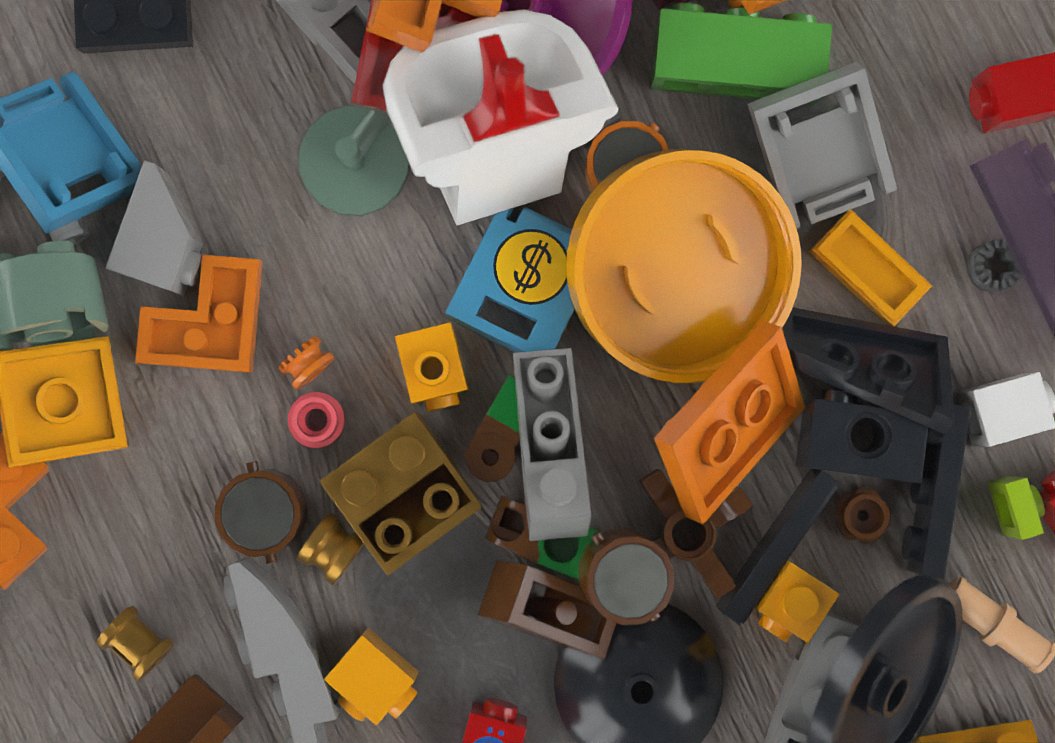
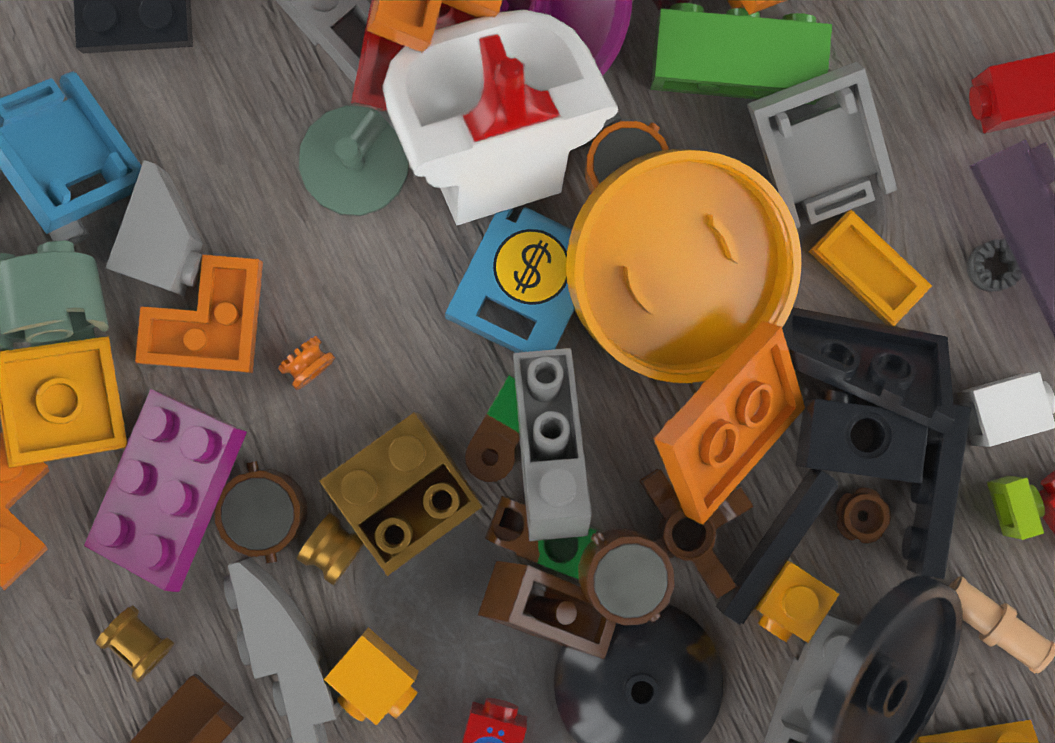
coral plate [288,392,345,448] -> none
light orange brick [395,322,470,412] -> none
none -> magenta plate [84,389,247,592]

